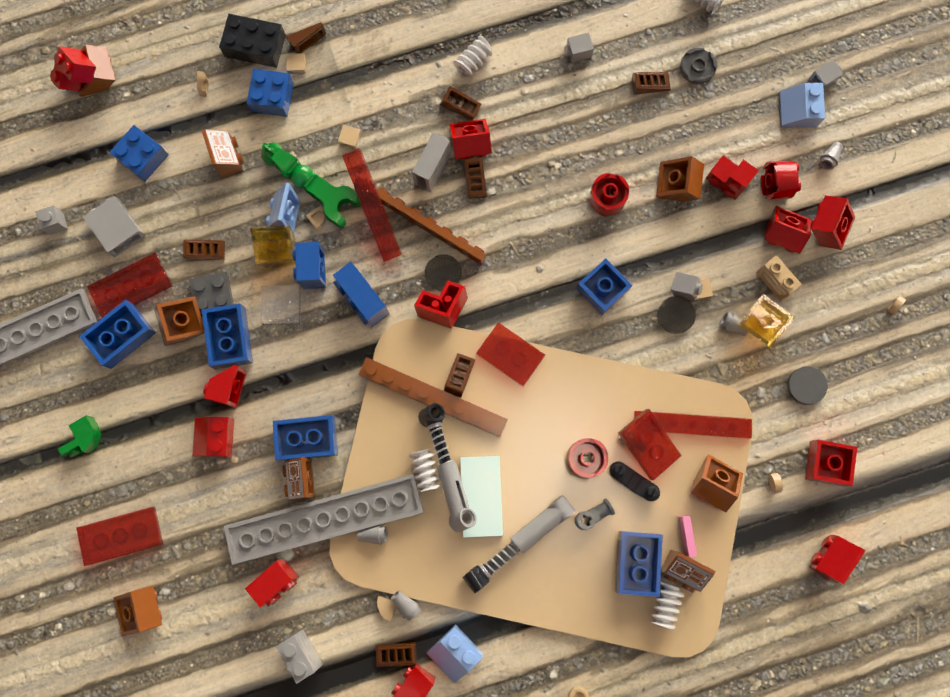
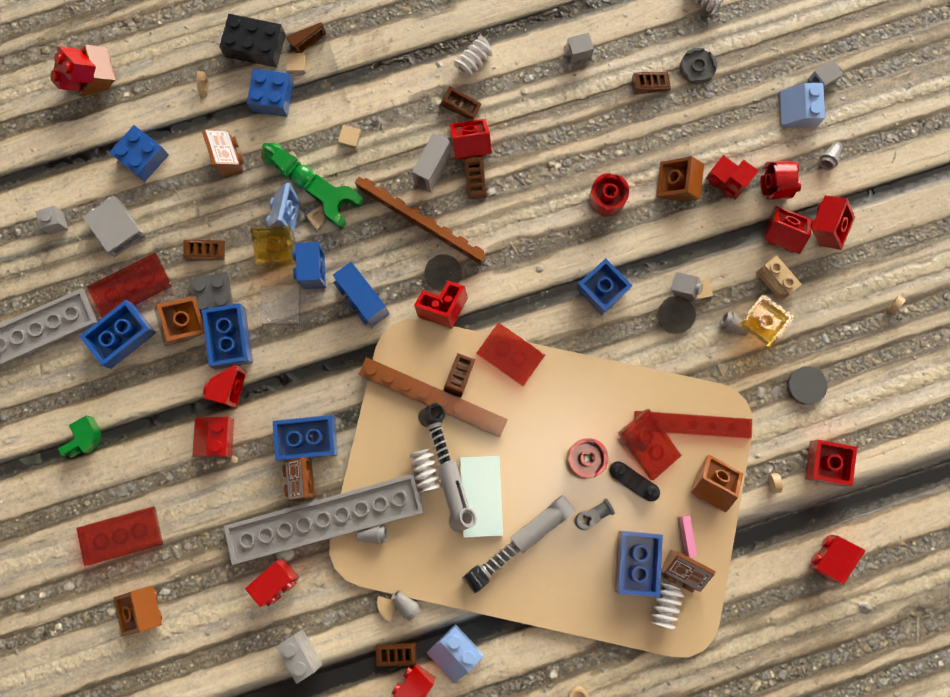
clear red tile [342,148,402,262] -> none

